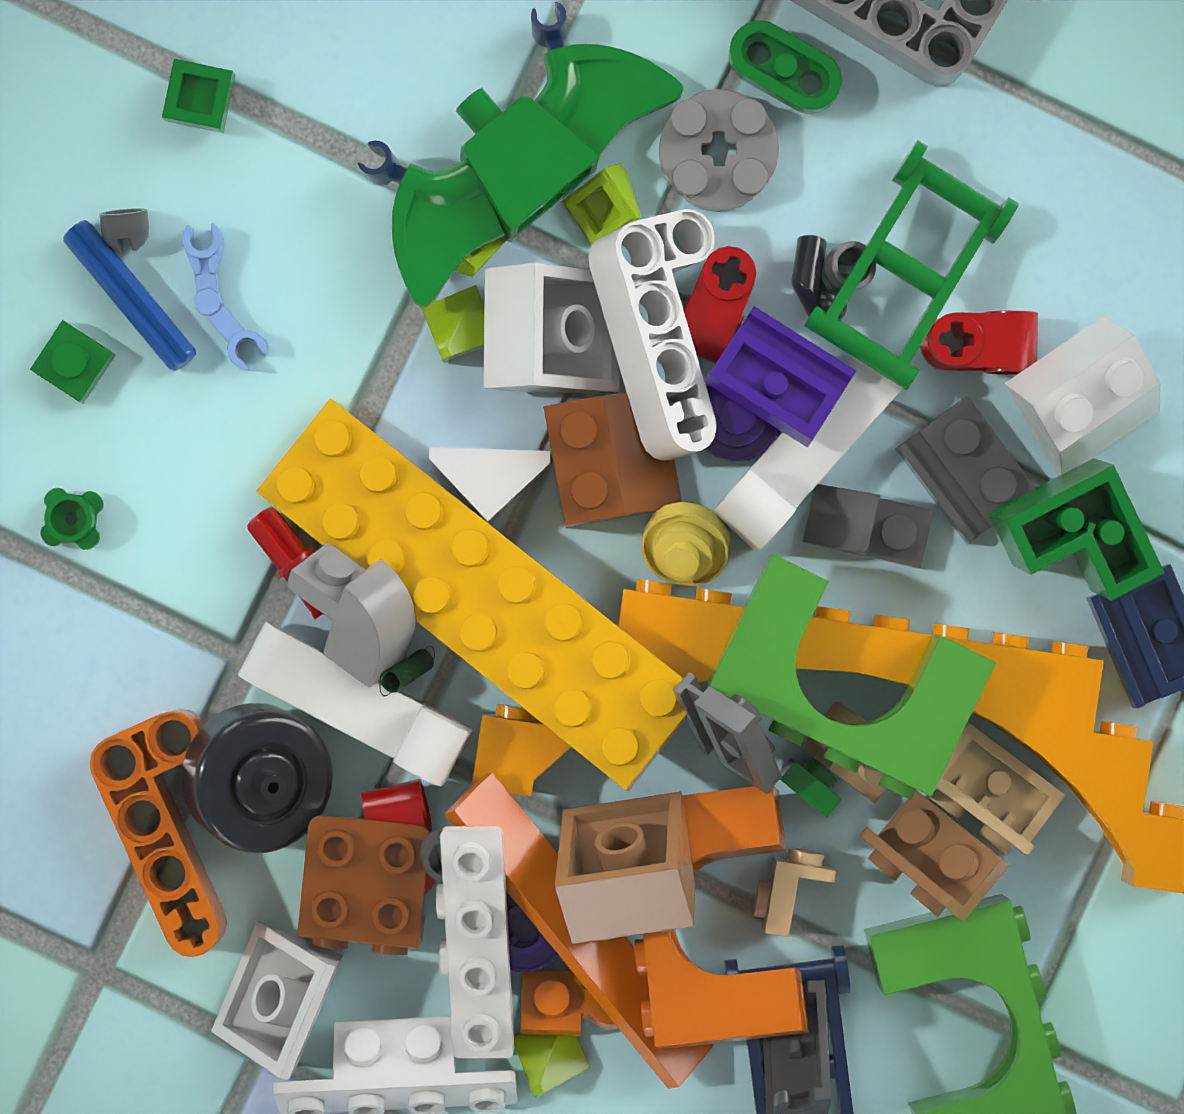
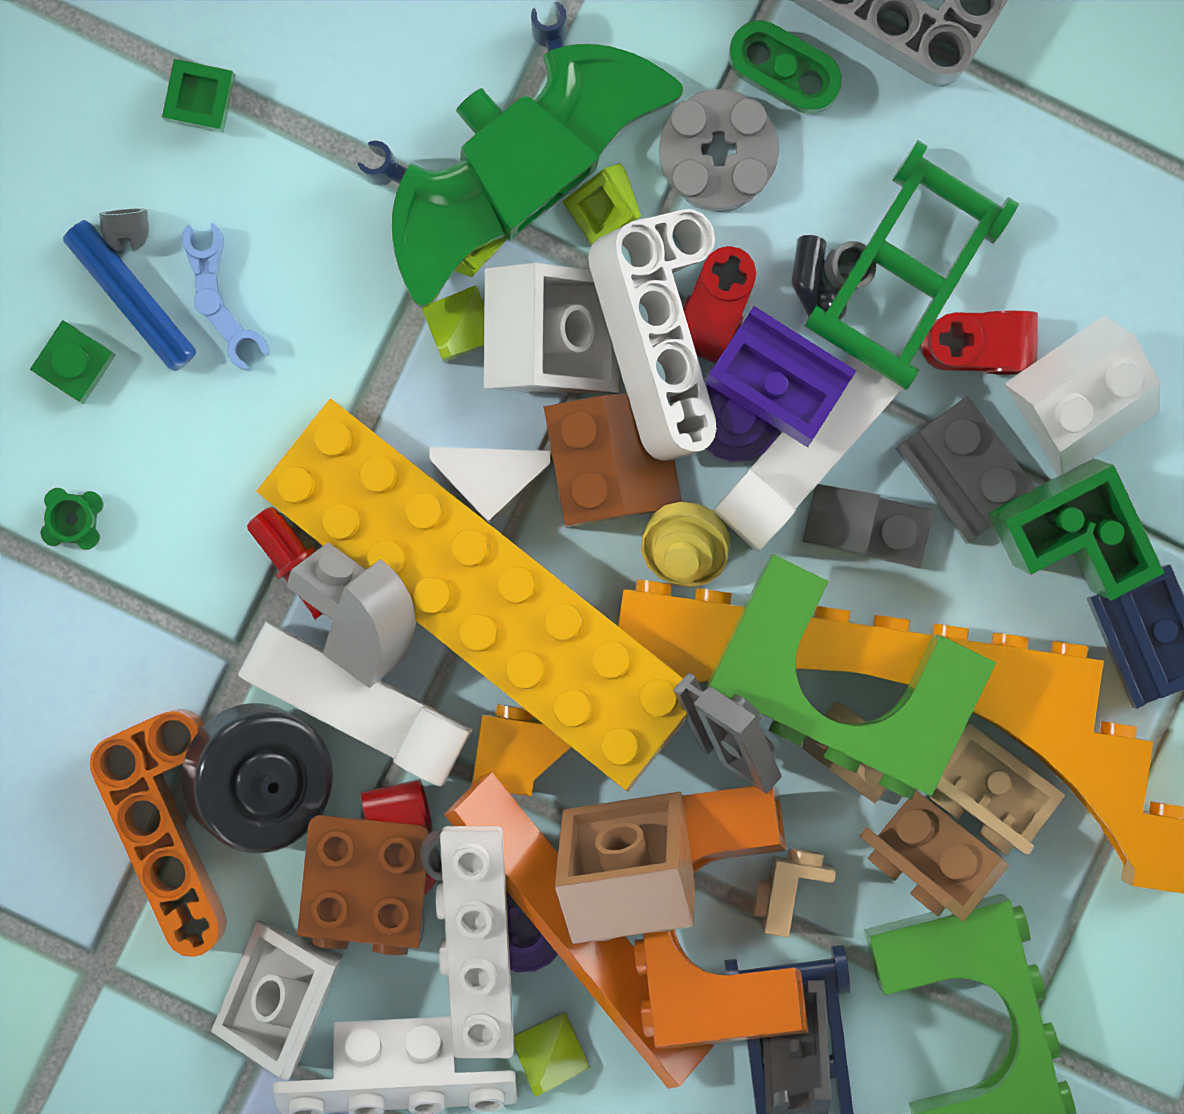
dark green piece [379,645,435,697] -> none
orange plate [520,970,618,1036] -> none
green plate [780,758,842,818] -> none

